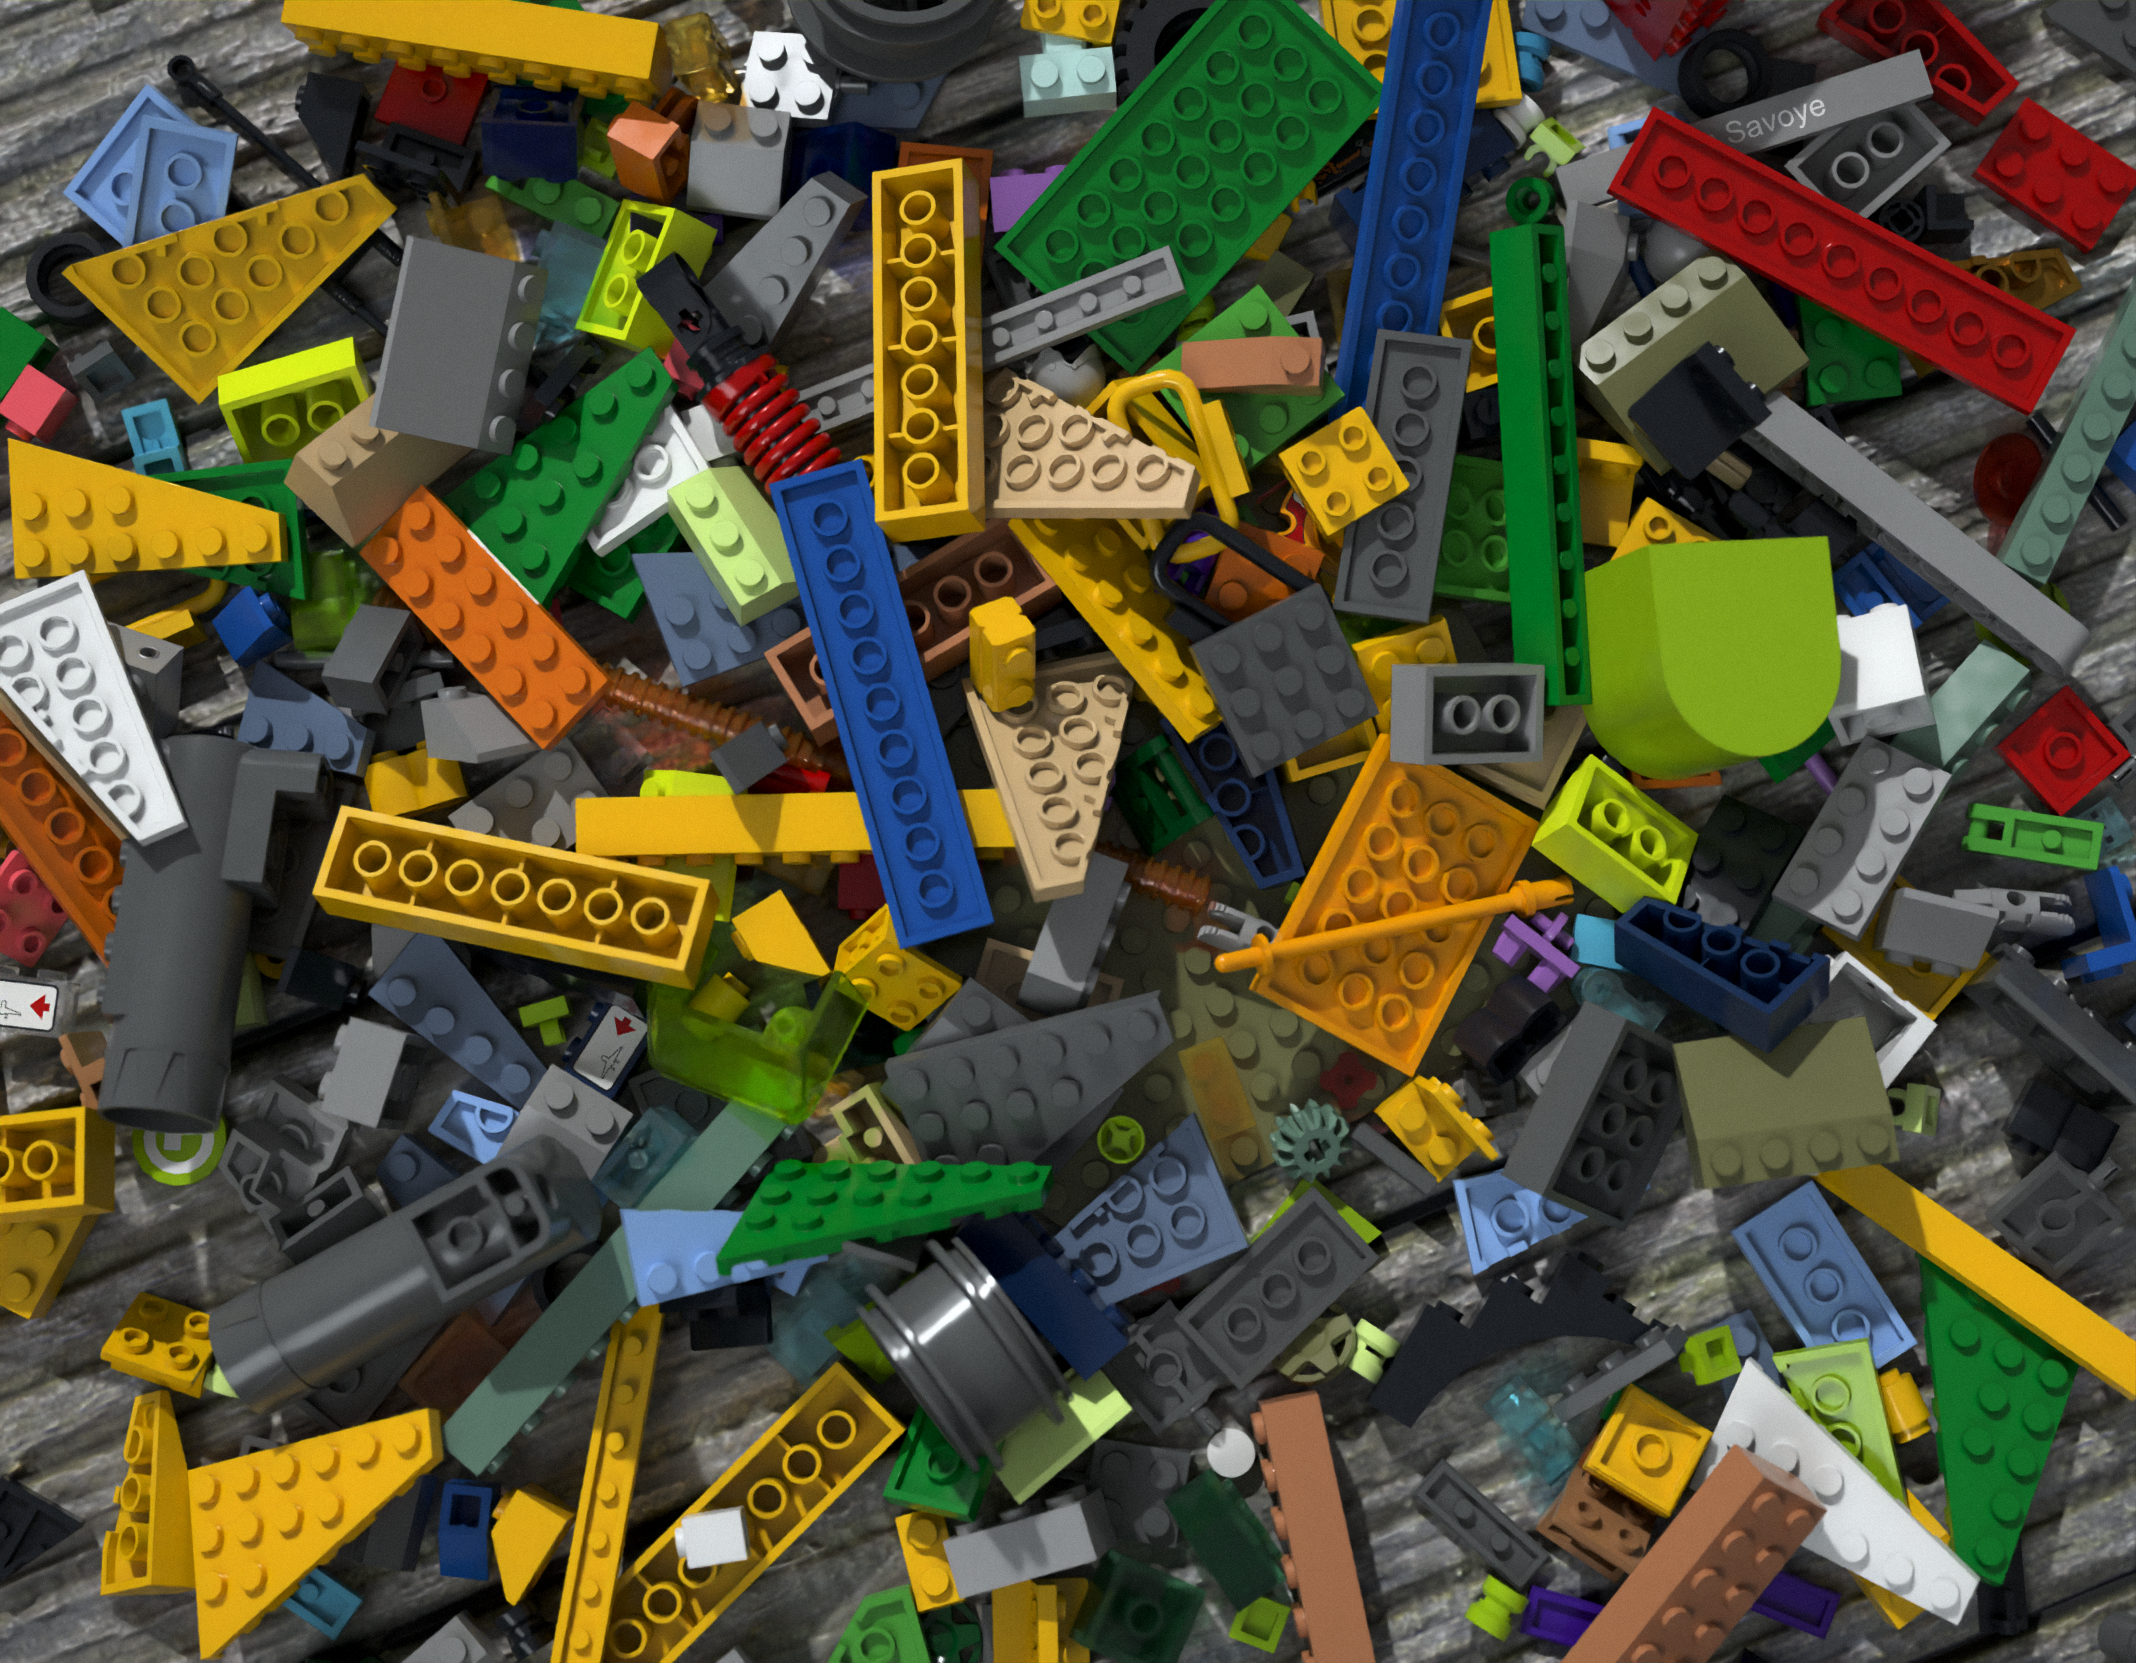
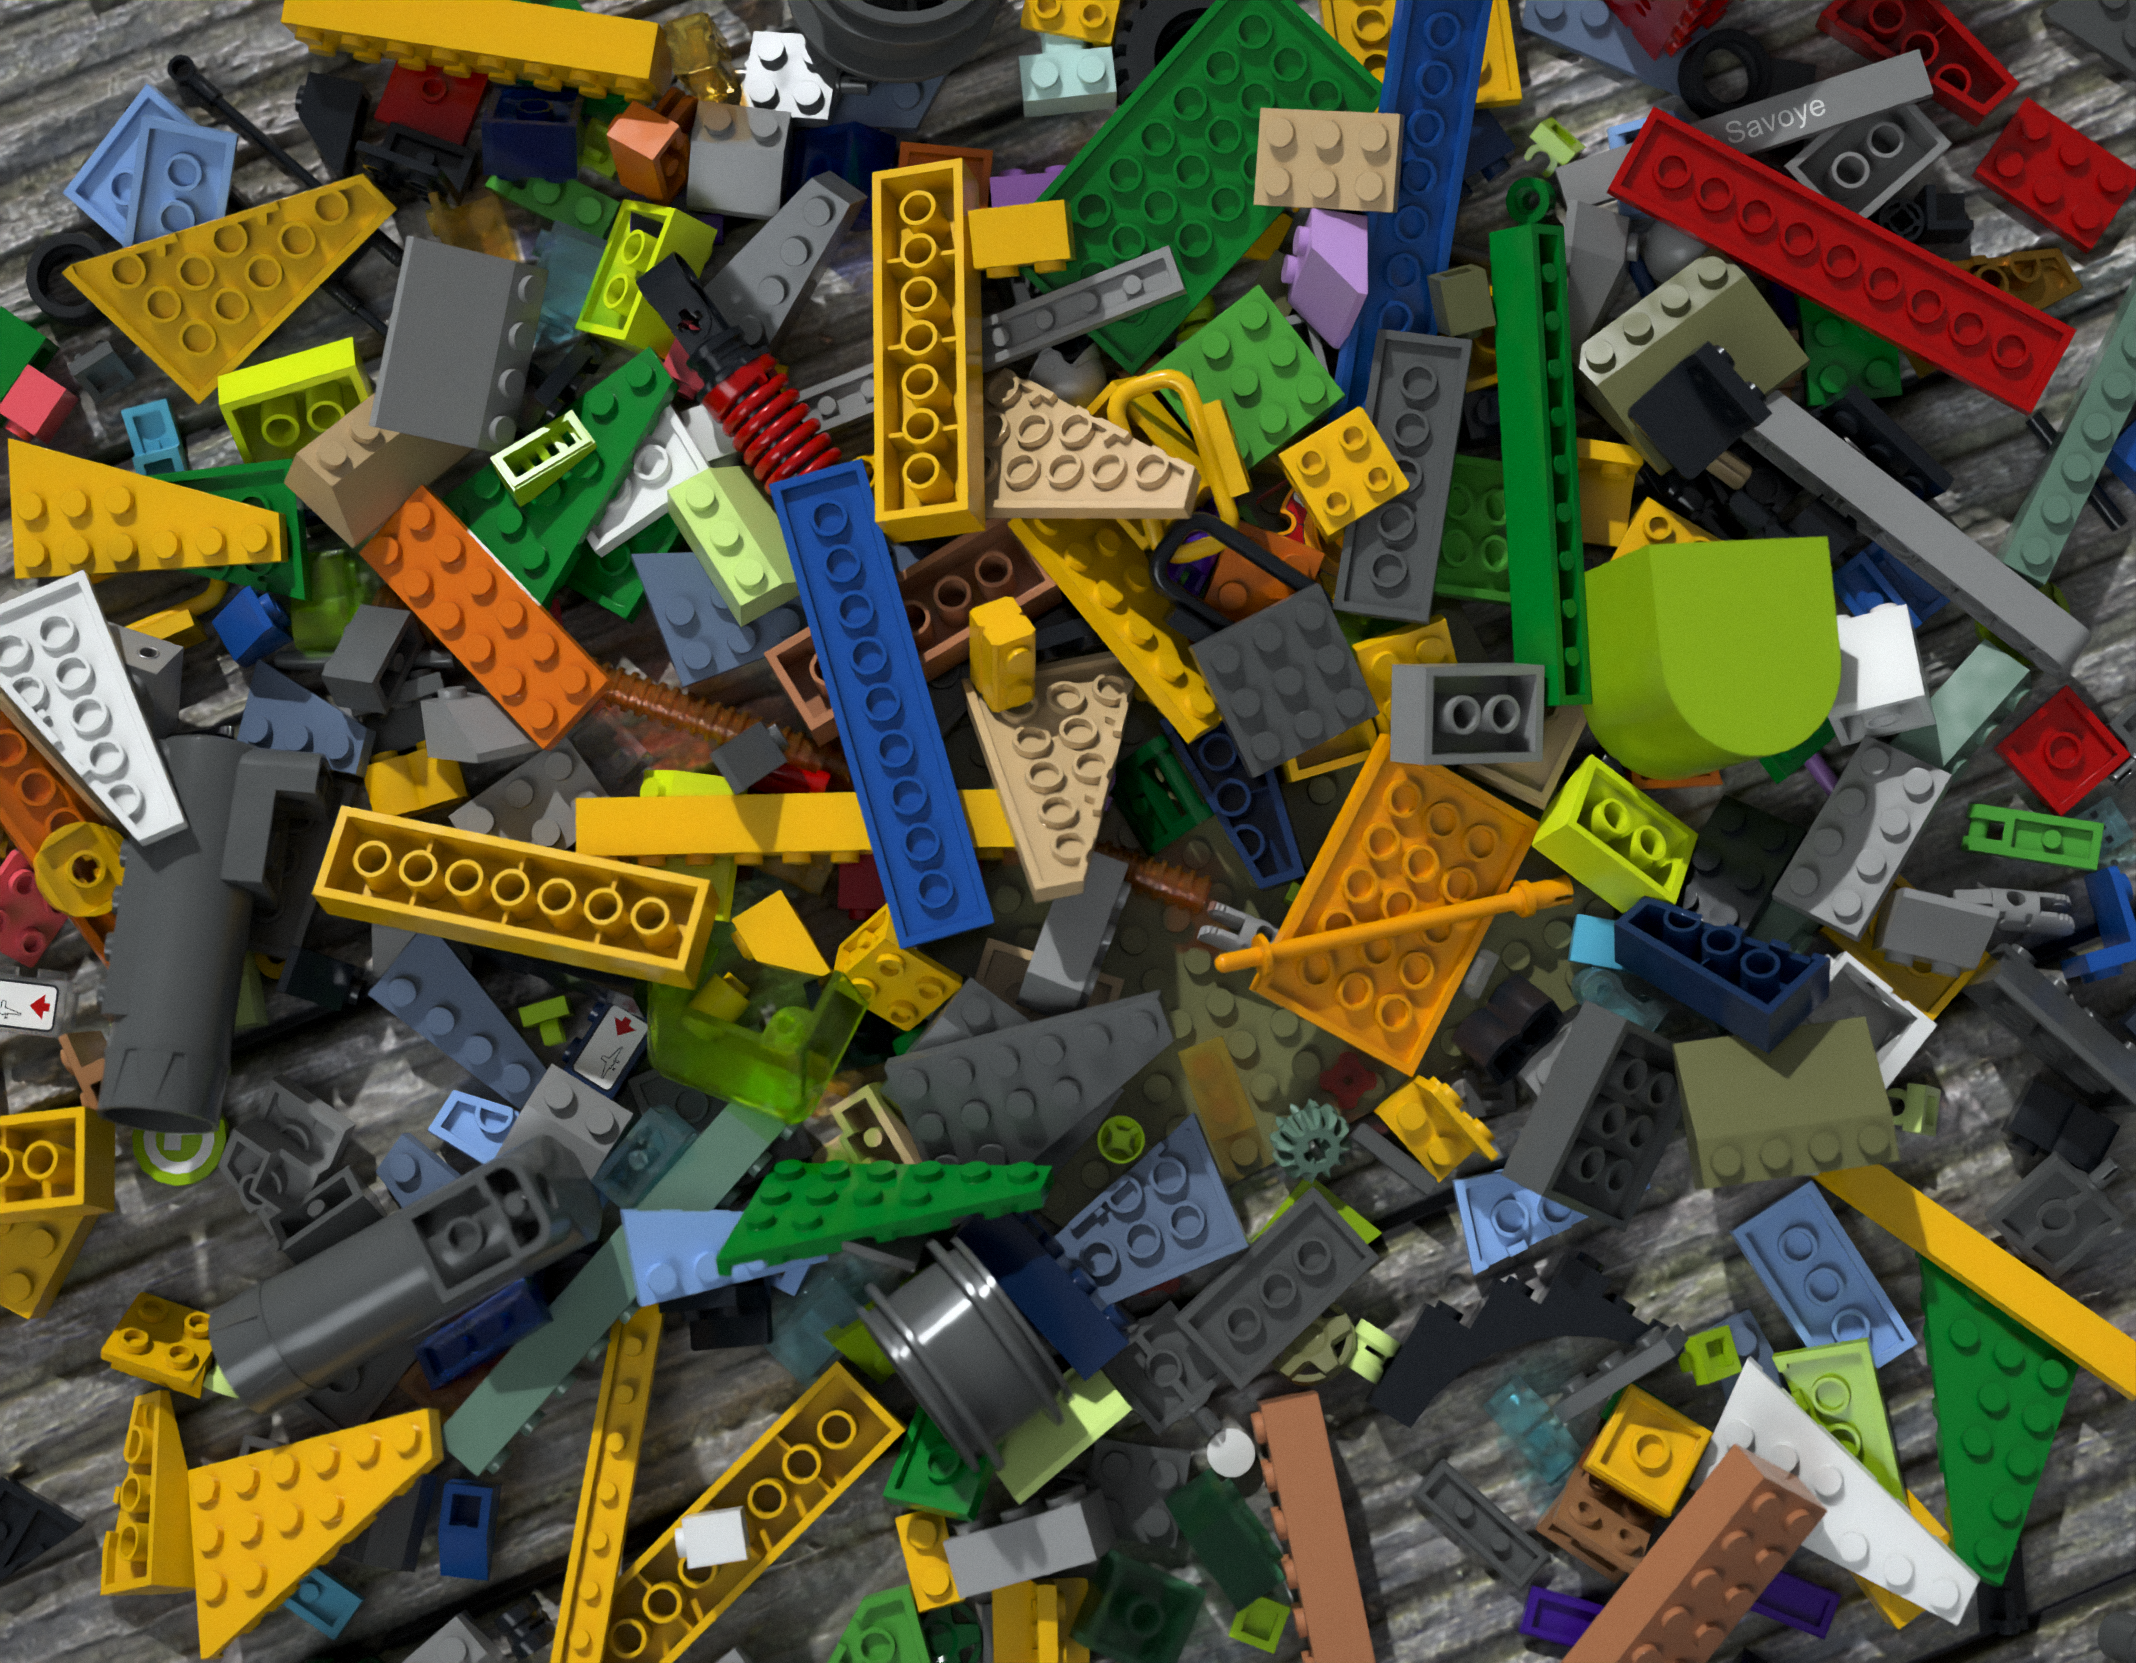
light grey brick [318,1017,432,1130] -> none
yellow slope [491,1482,578,1606] -> none
nougat slope [1181,336,1326,397] -> none
lime wheel [1464,1574,1530,1642] -> none
medium lavender hips [1490,911,1581,995] -> none
white wheel [1491,91,1546,149] -> none
dark azure wheel [1512,32,1552,93] -> none
yellow brick [1878,1368,1932,1444] -> none
clear red dish [1973,433,2043,527] -> none
none -> yellow plate [33,822,125,917]
none -> clear blue plate [413,1277,553,1391]
none -> lime slope [490,410,597,507]
none -> yellow brick [968,199,1077,279]
none -> tan plate [1254,108,1405,213]
none -> lavender slope [1281,208,1368,349]
none -> olive brick [1426,264,1496,340]
none -> clear tile [1458,948,1500,1001]
none -> black plate [1819,384,1955,503]

